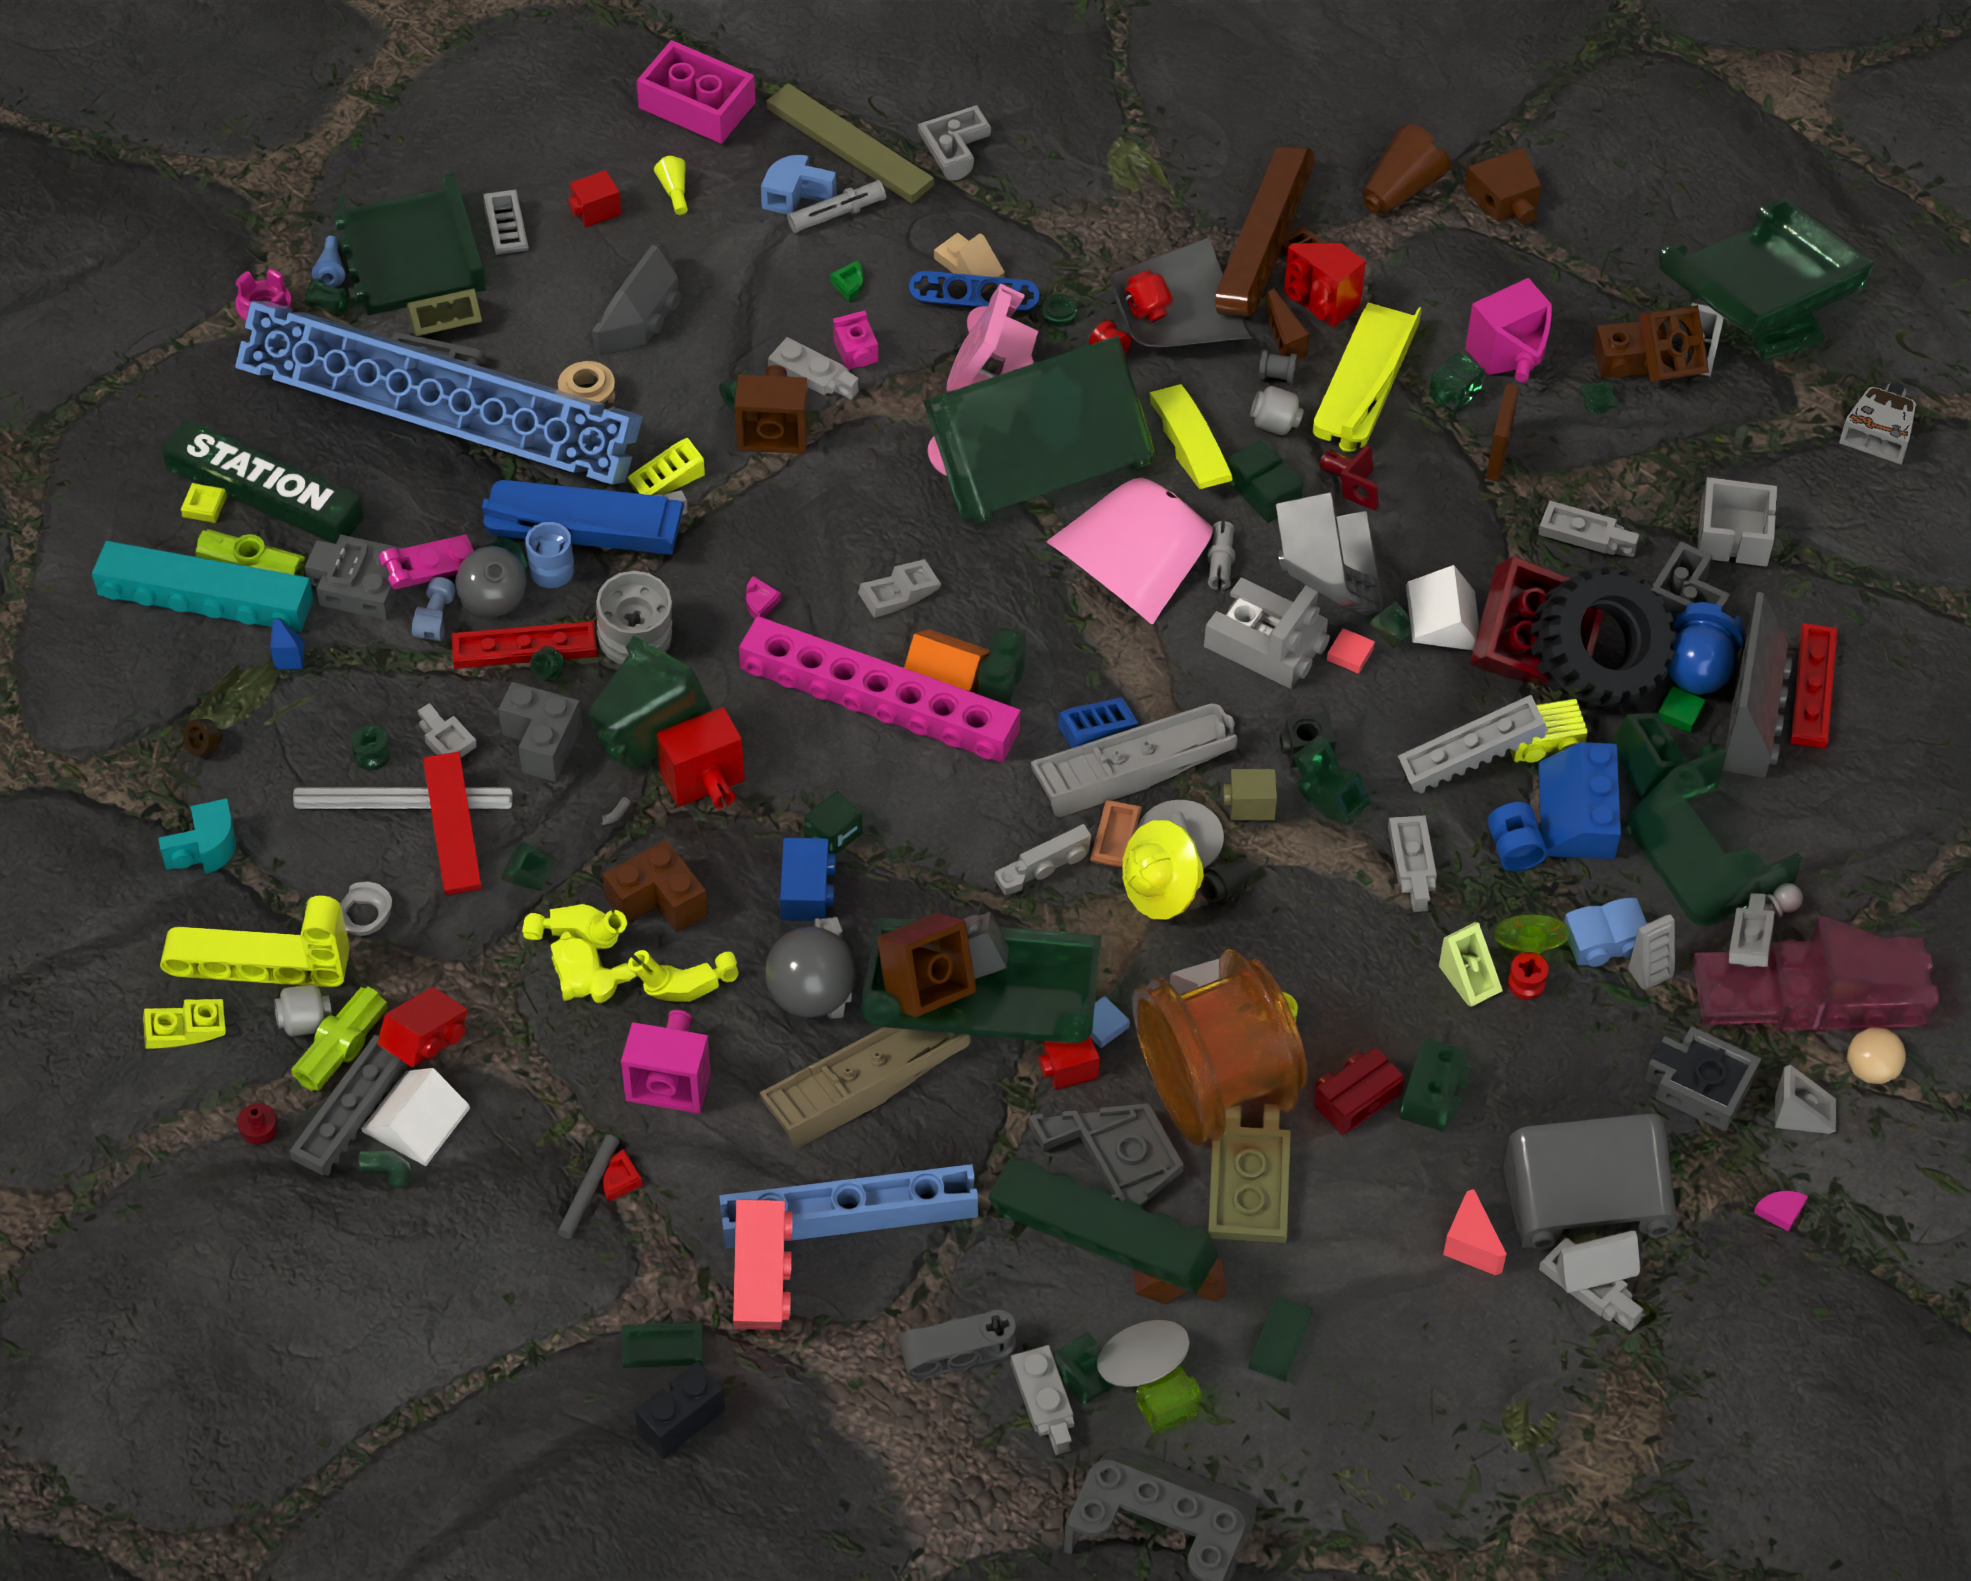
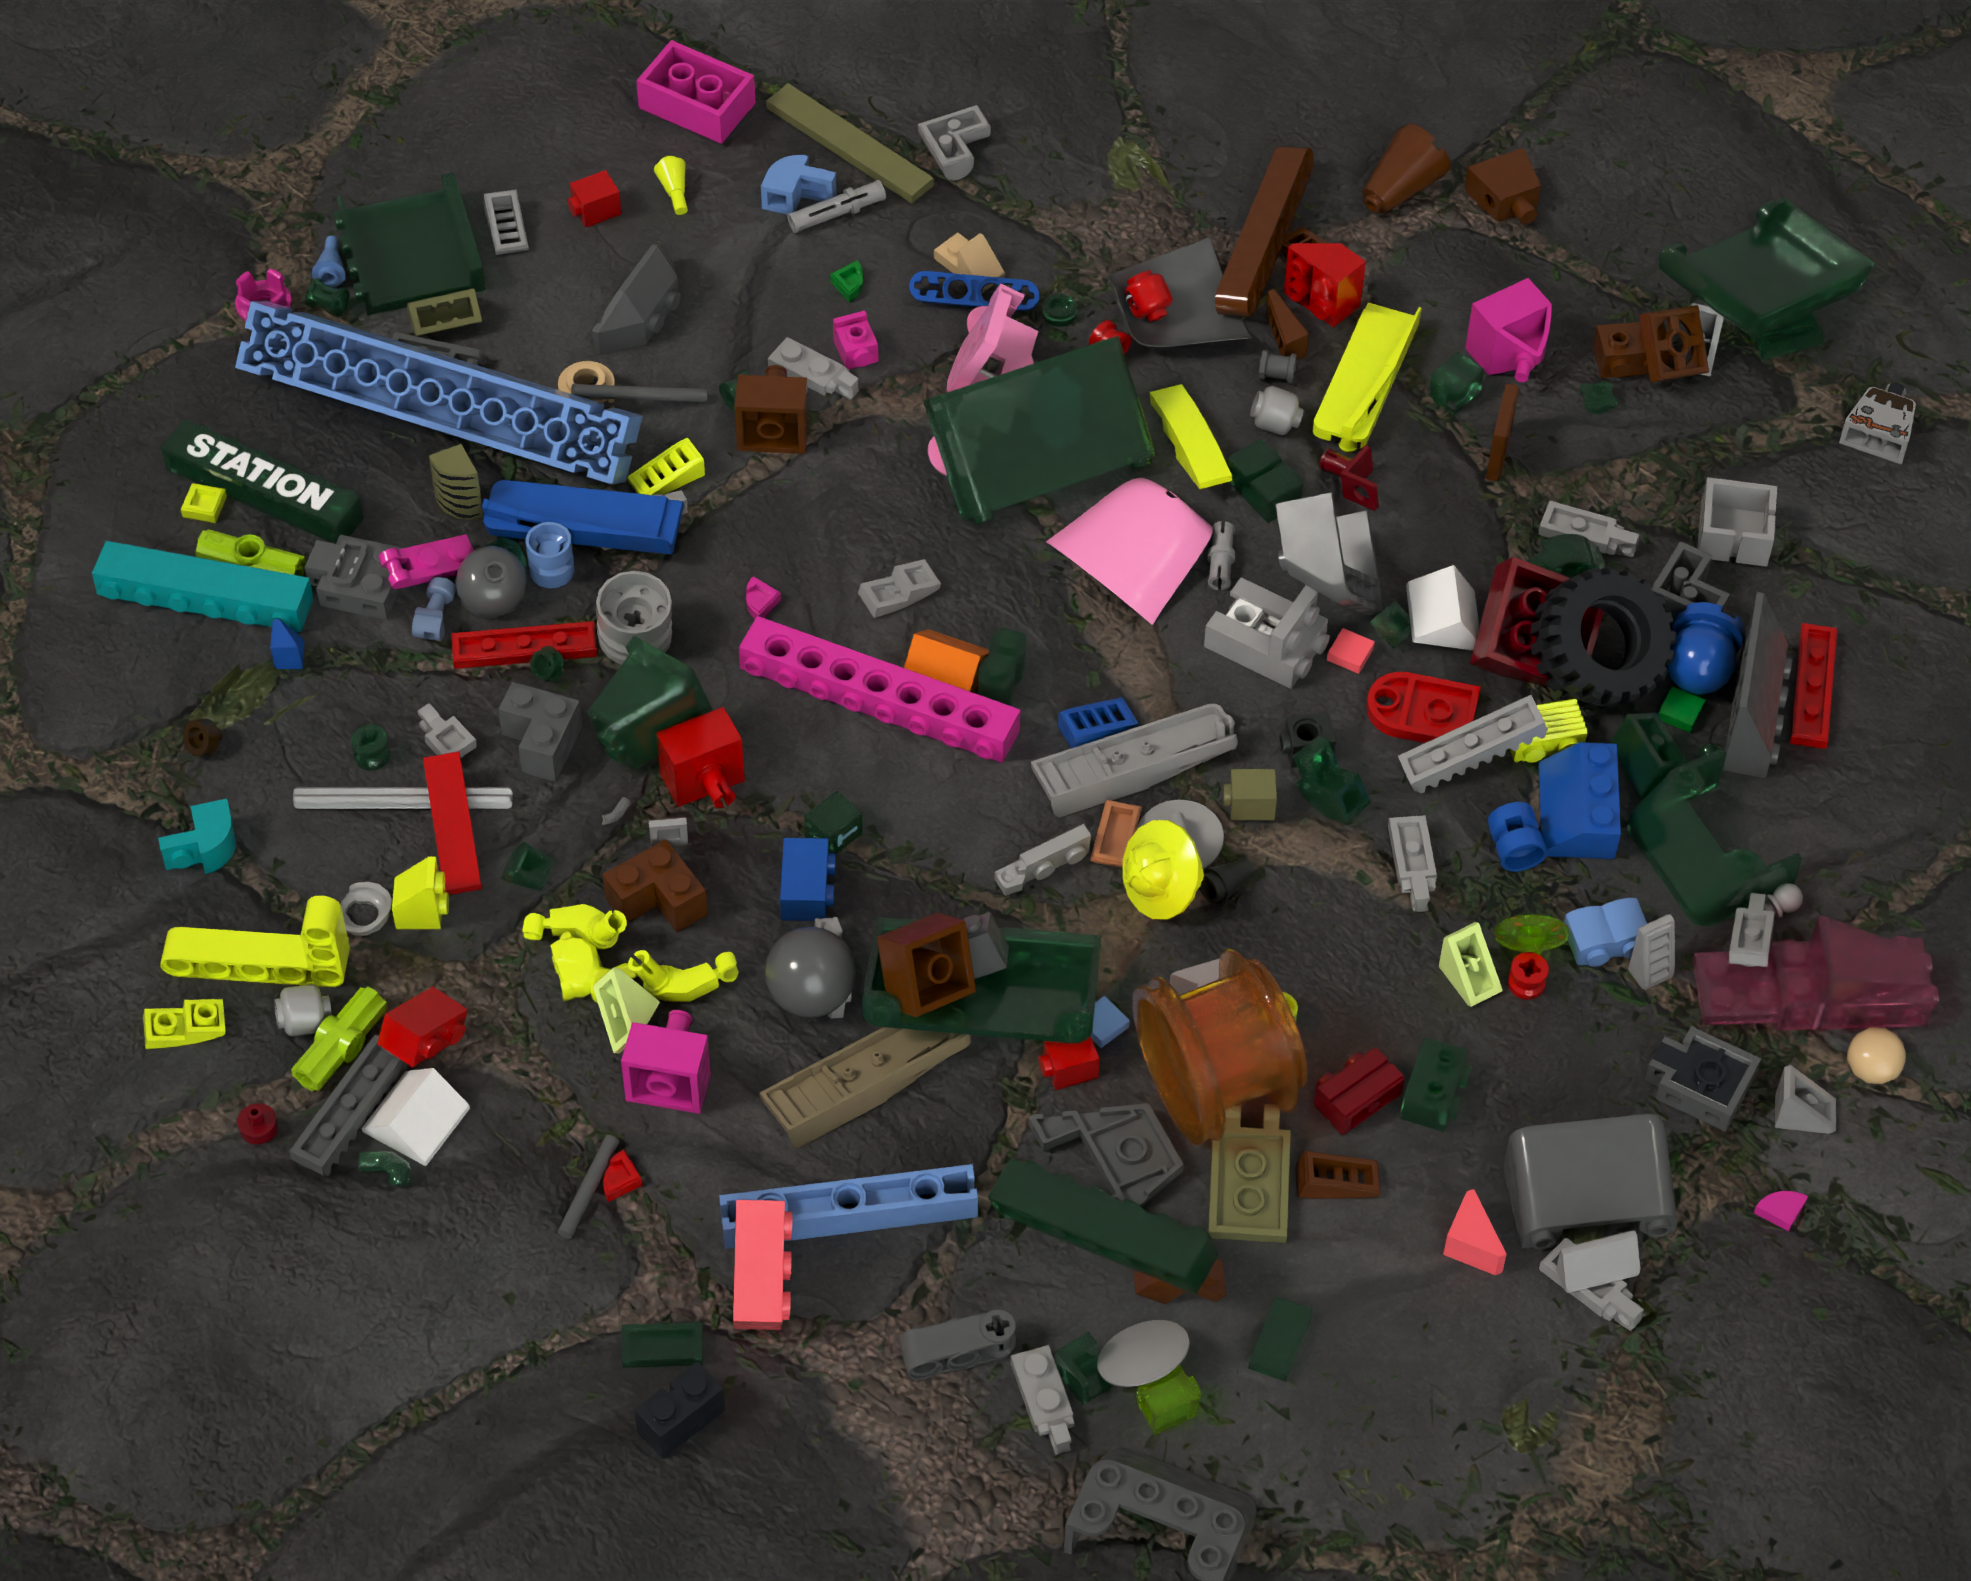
none -> neon yellow slope [392,857,449,929]
none -> olive brick [429,444,484,520]
none -> dark grey bar [571,384,707,402]
none -> yellowish green slope [593,968,660,1054]
none -> light grey slope [649,817,688,846]
none -> reddish brown slope [1295,1150,1381,1199]
none -> red tile [1366,672,1481,743]
none -> clear green brick [1526,534,1605,578]

